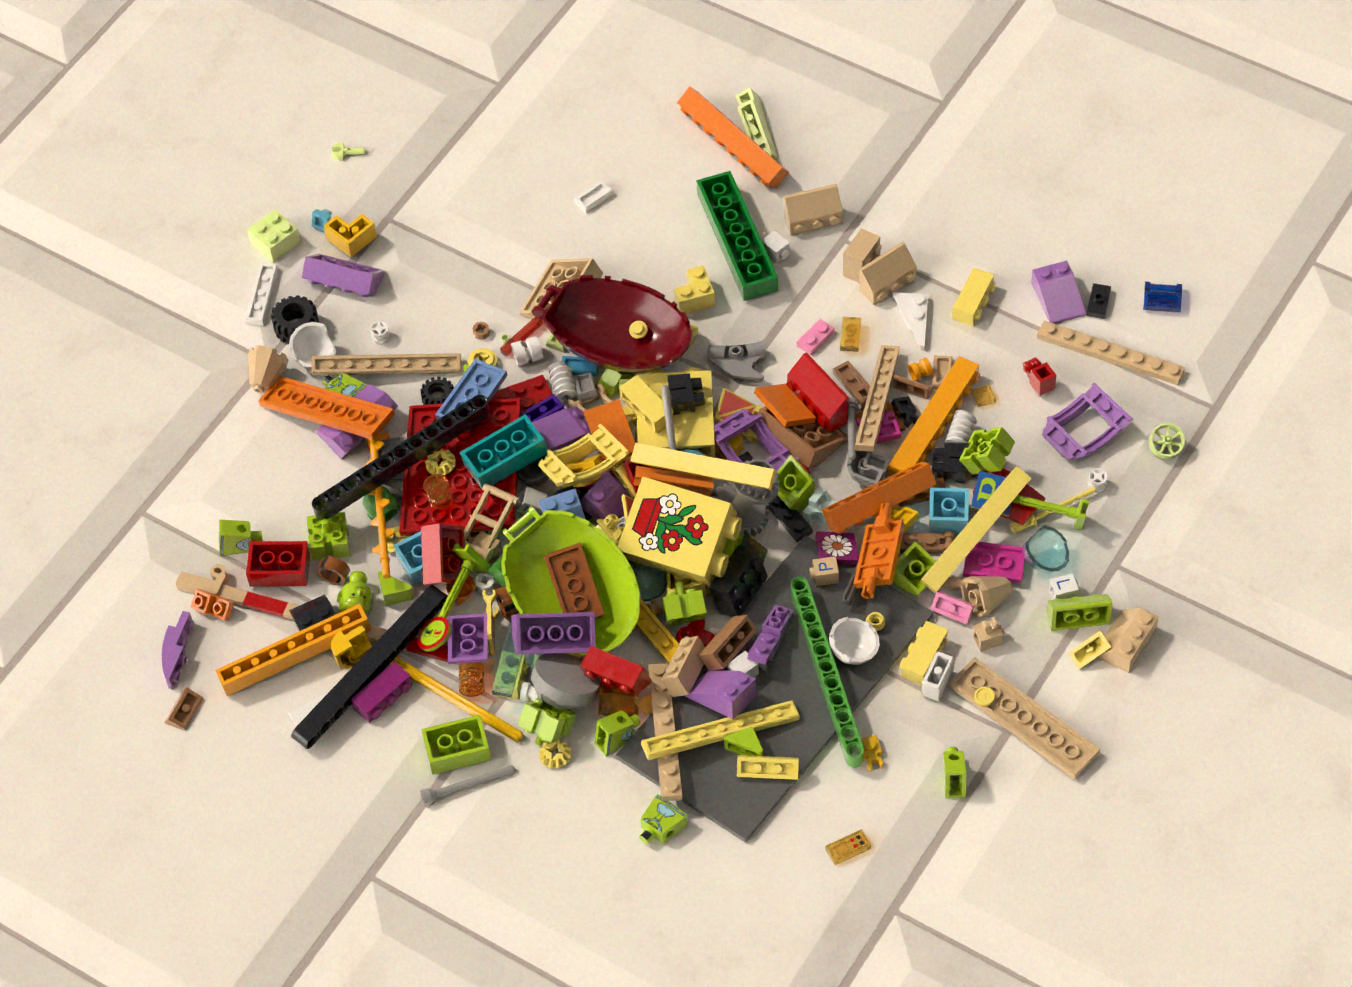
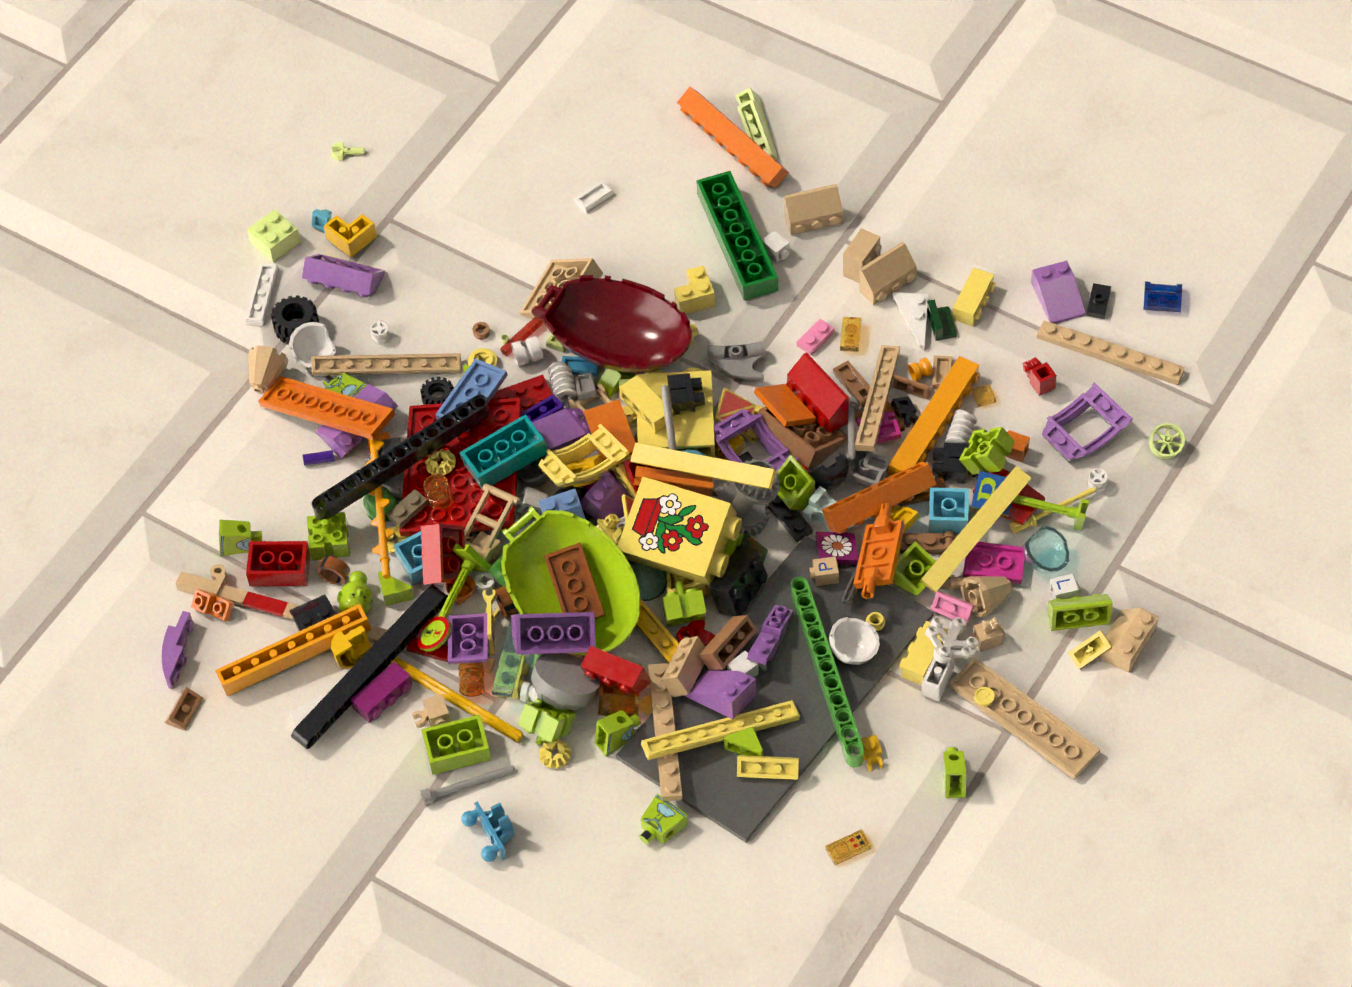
light yellow plate [629,321,648,339] -> none
medium nougat bush [646,600,663,617] -> none
none -> dark purple hinge [303,450,334,466]
none -> dark tan plate [387,489,429,528]
none -> tan brick [412,694,451,728]
none -> dark azure piece [461,801,515,862]
none -> black cylinder [809,453,849,491]
none -> white plant [925,616,979,664]
none -> dark green panel [927,299,957,341]
none -> orange brick [1006,430,1030,462]

